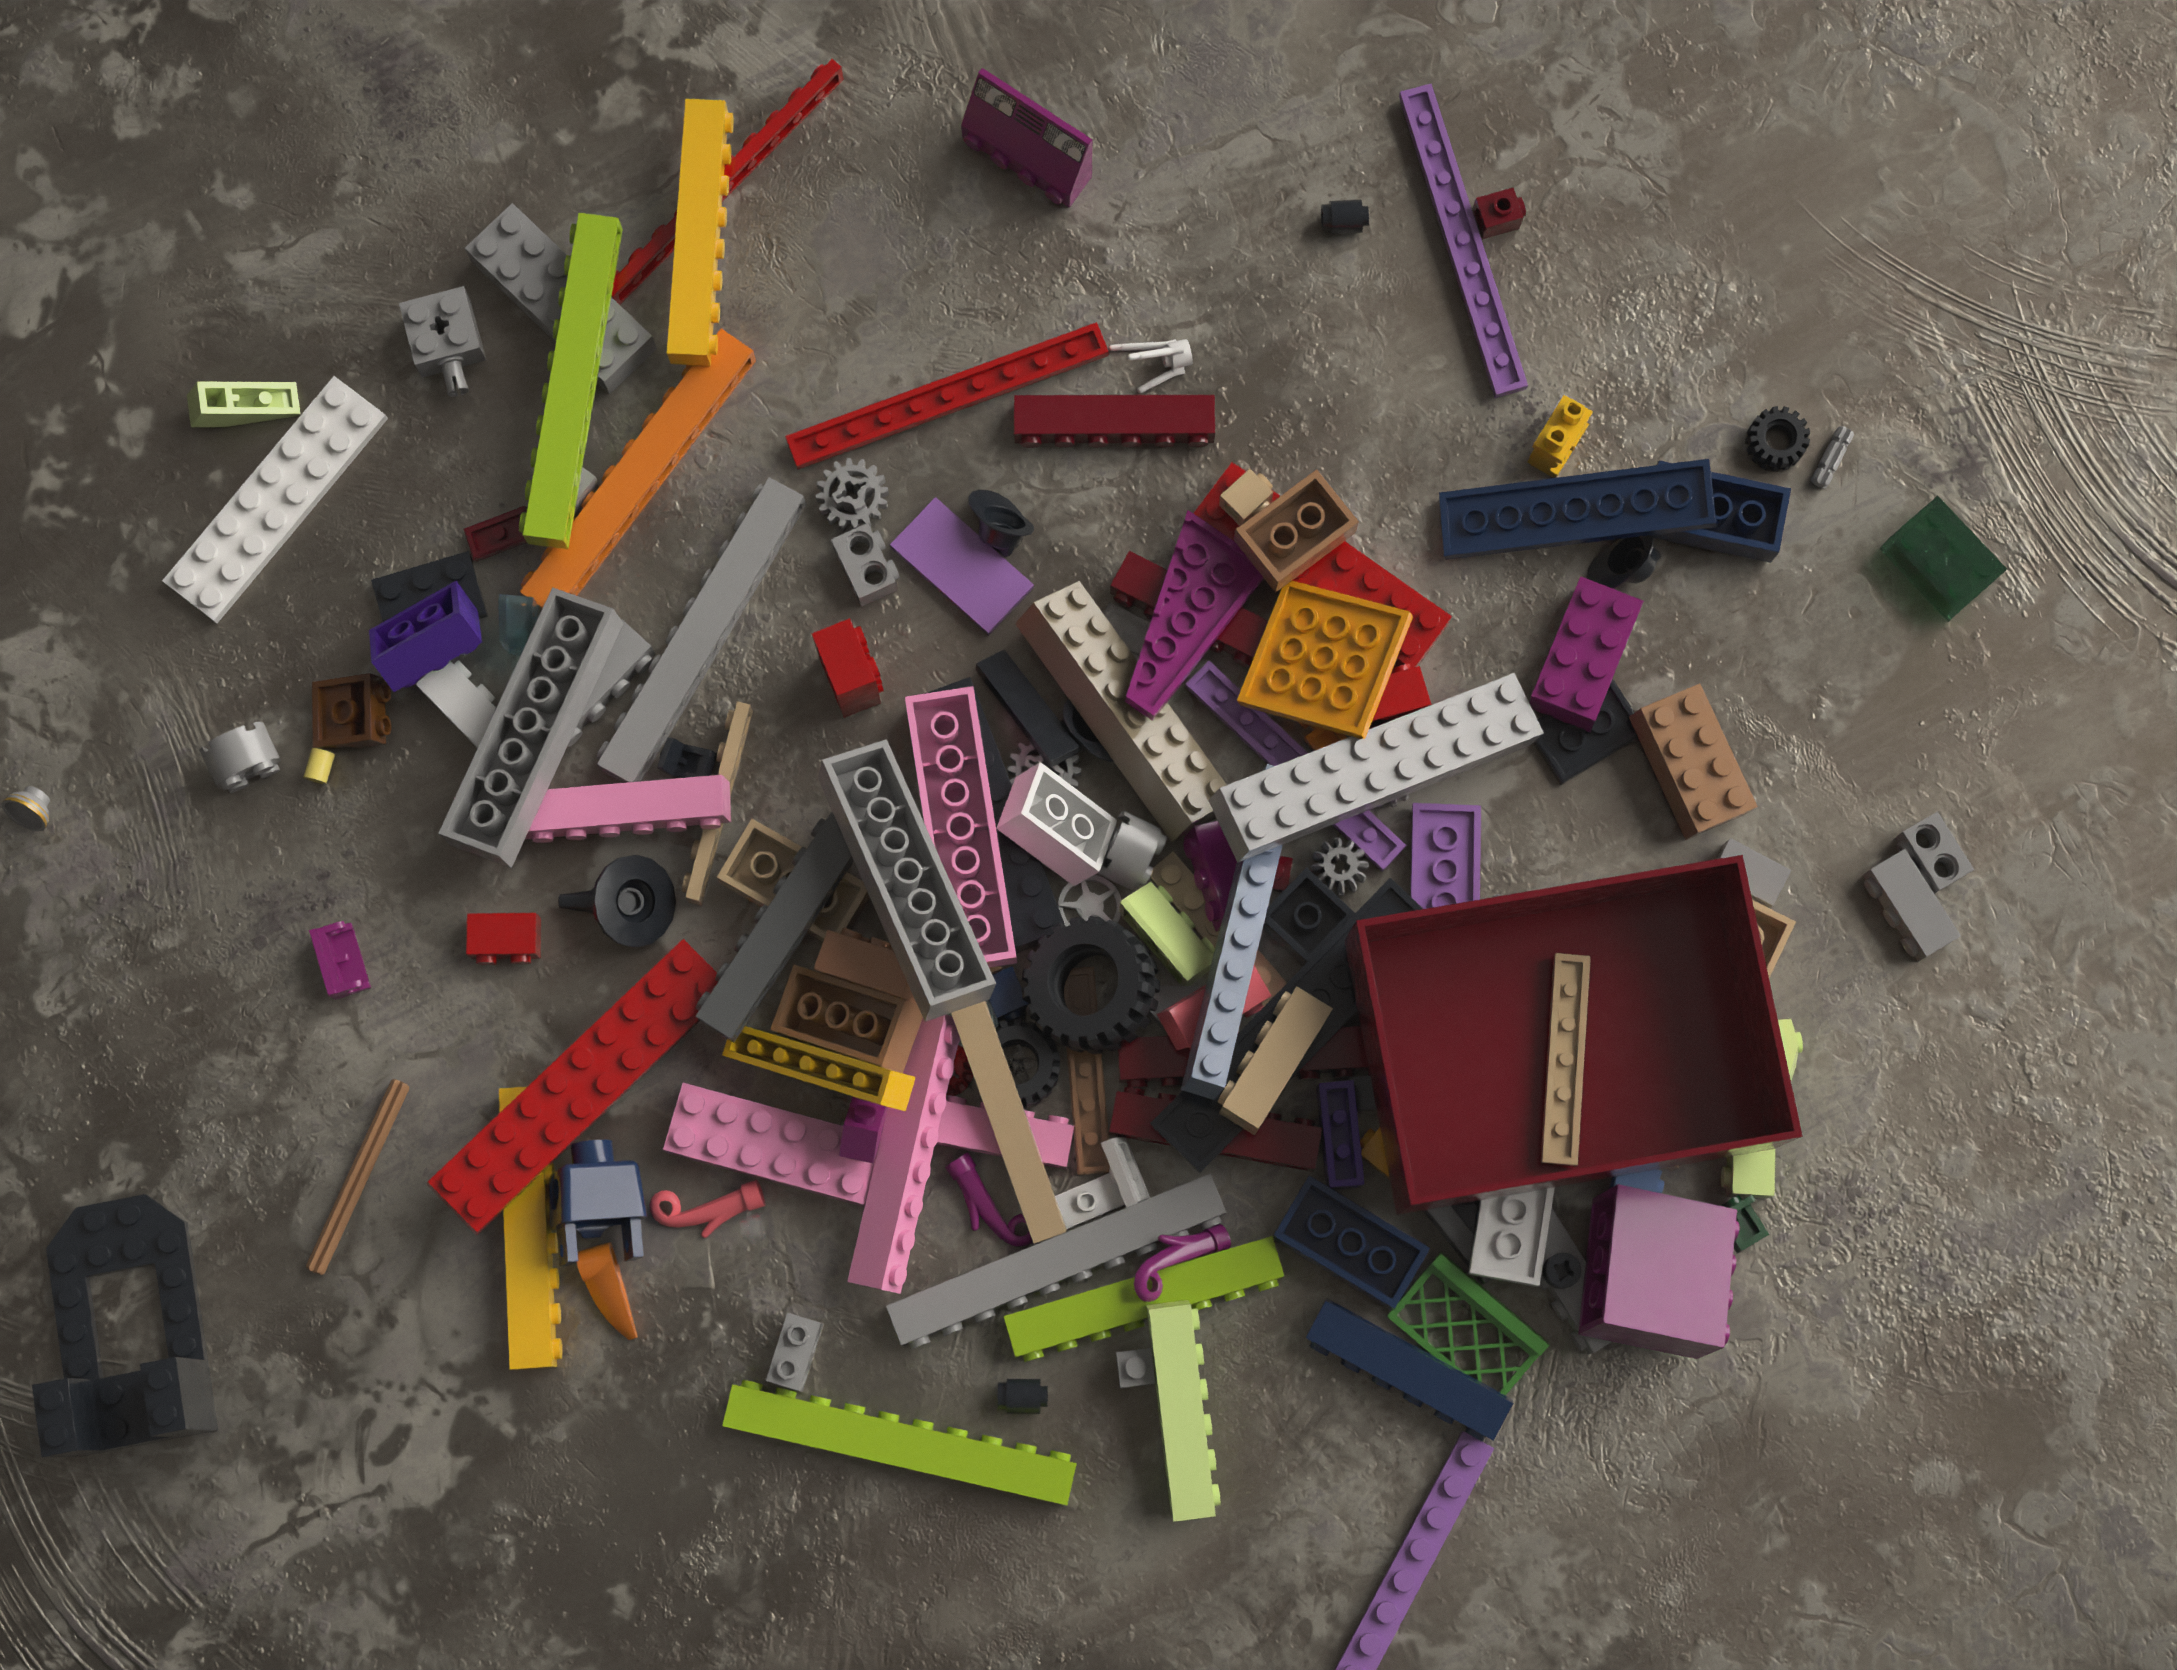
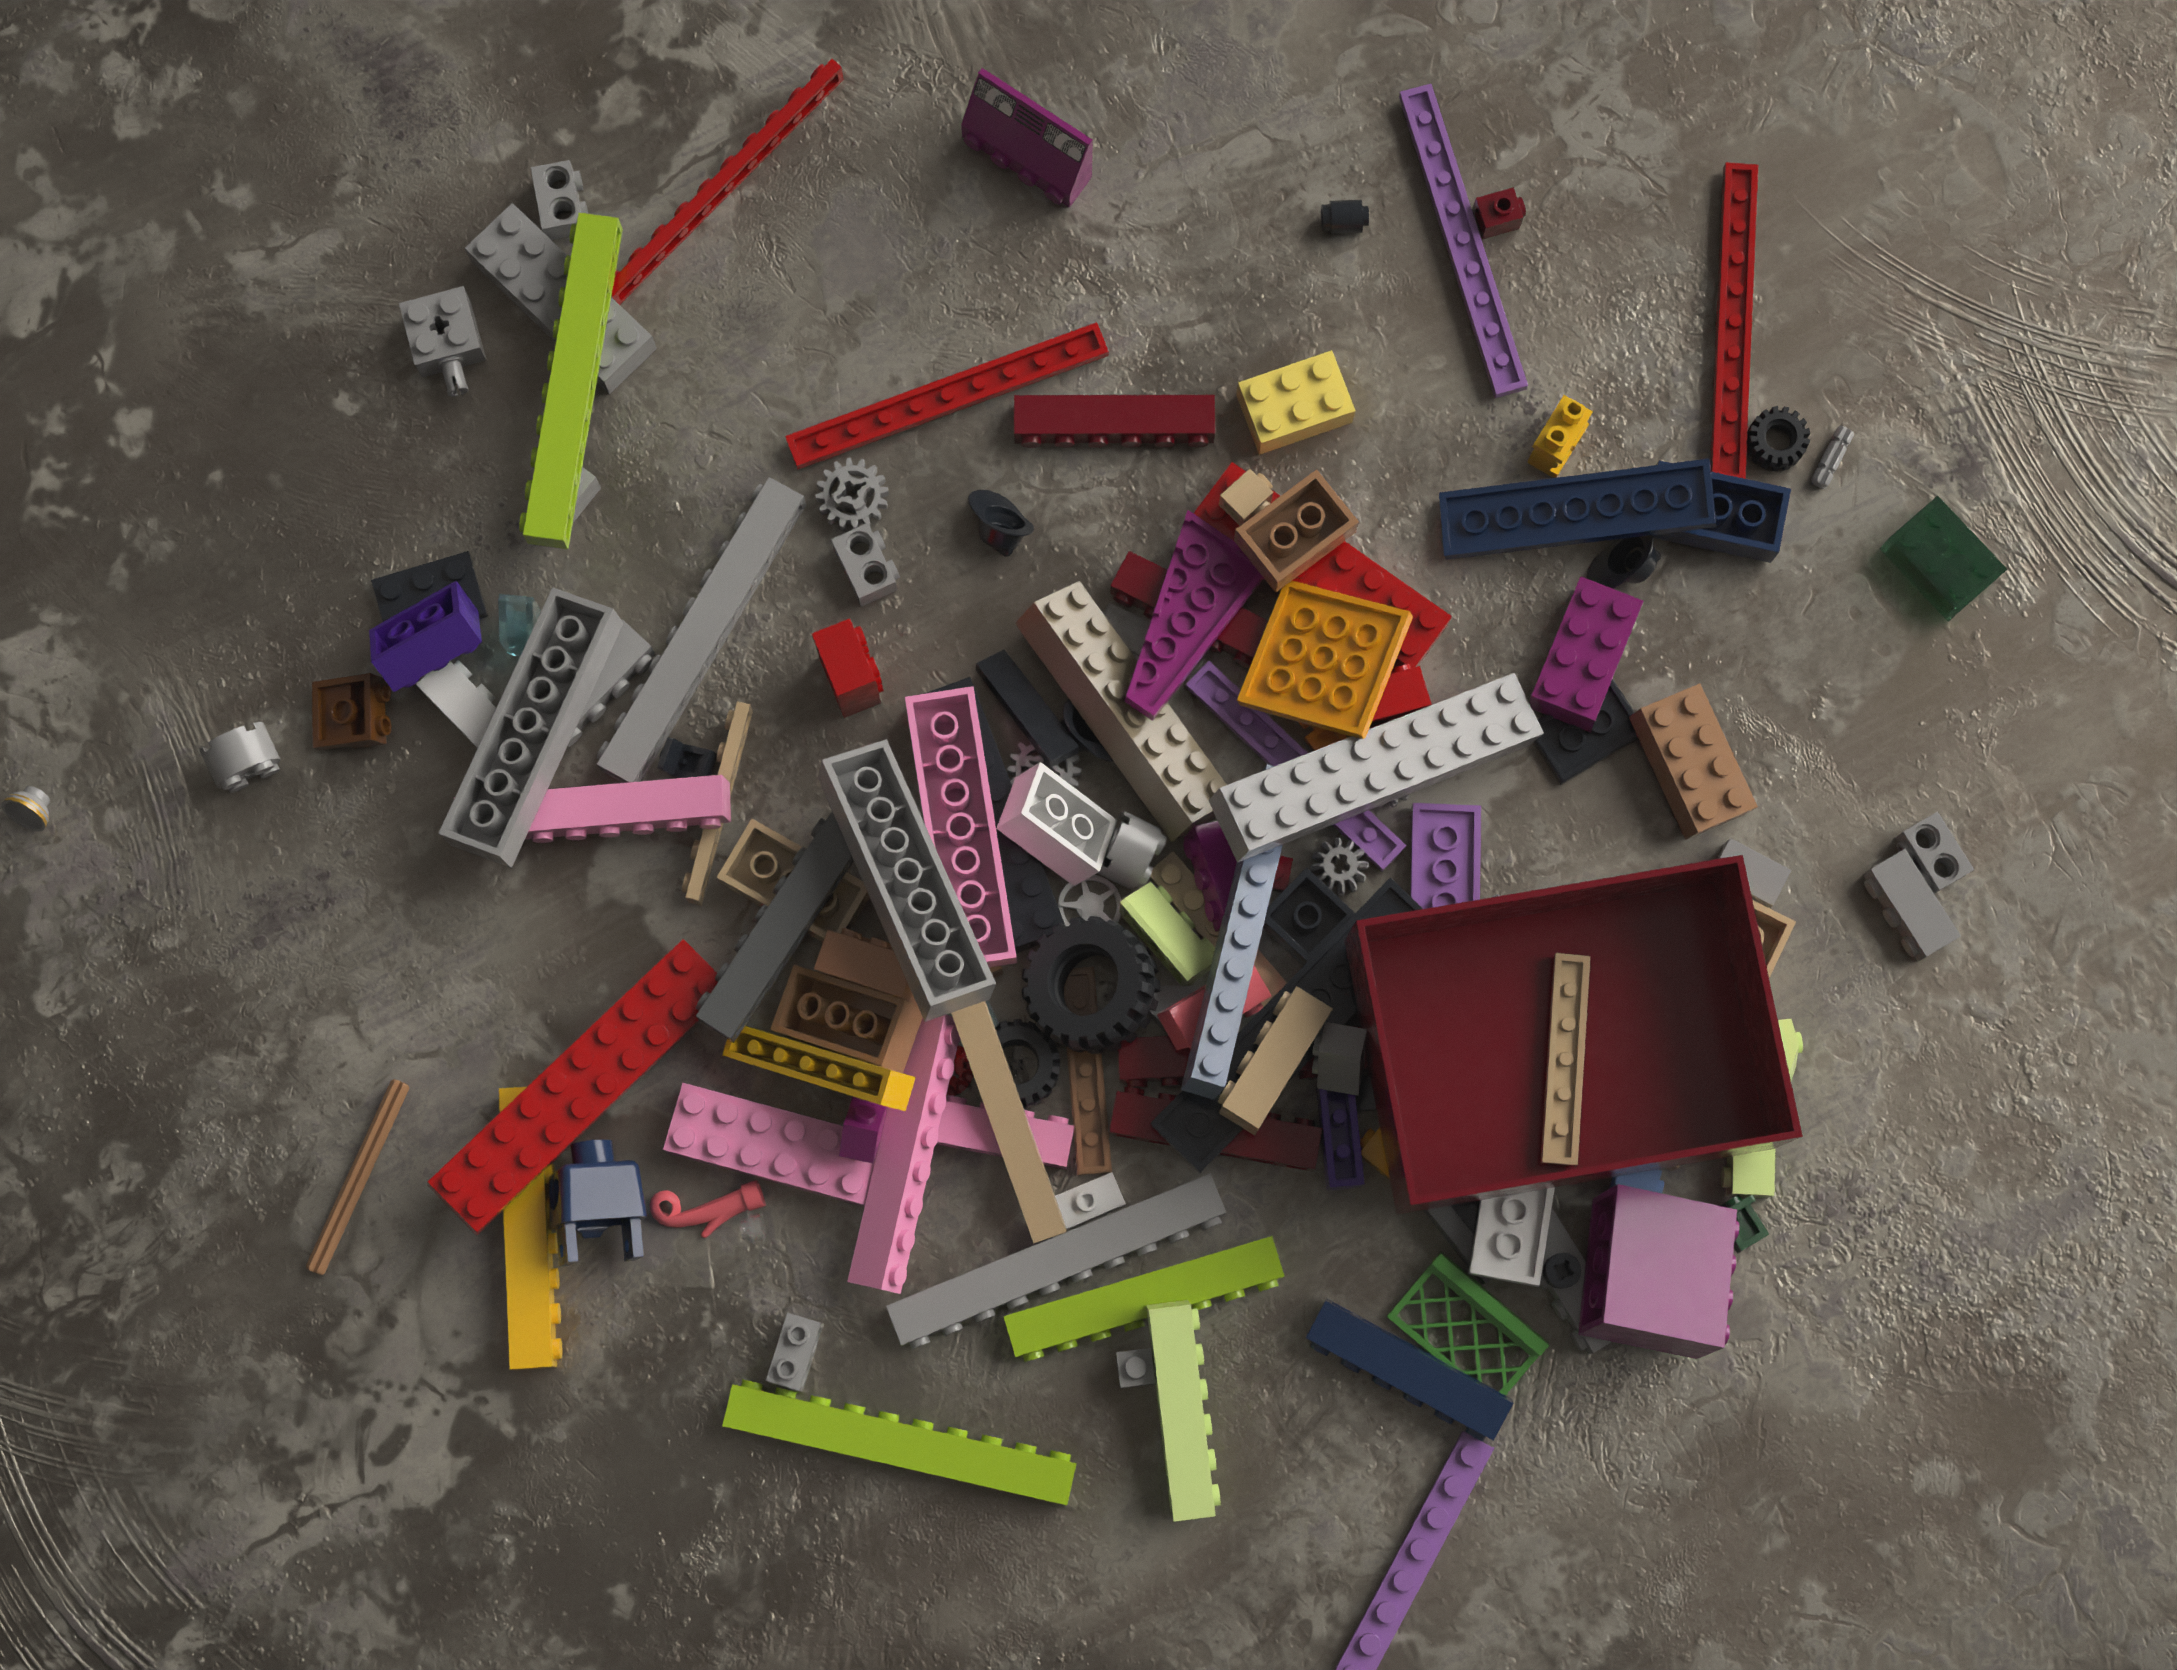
black bracket [32,1194,218,1457] -> none
white plate [162,376,388,623] -> none
yellowish green slope [187,382,300,427] -> none
light yellow hinge [303,748,335,784] -> none
magenta hinge [309,921,371,1000] -> none
dark red plate [463,506,527,562] -> none
red brick [466,913,541,965] -> none
orange brick [520,328,756,611] -> none
black piece [558,855,676,948] -> none
orange piece [577,1242,638,1340] -> none
yellow brick [667,99,734,366] -> none
medium lavender tile [890,497,1034,636] -> none
magenta plant [945,1152,1033,1247] -> none
dark blue brick [988,966,1029,1022] -> none
black brick [998,1379,1048,1414] -> none
white plate [1101,1136,1150,1208] -> none
white plant [1109,339,1193,393] -> none
magenta plant [1134,1224,1231,1302] -> none
dark blue brick [1272,1175,1430,1310] -> none
none -> light grey brick [531,160,588,240]
none -> light yellow brick [1236,350,1356,455]
none -> light grey brick [1312,1022,1367,1096]
none -> red plate [1710,162,1759,479]

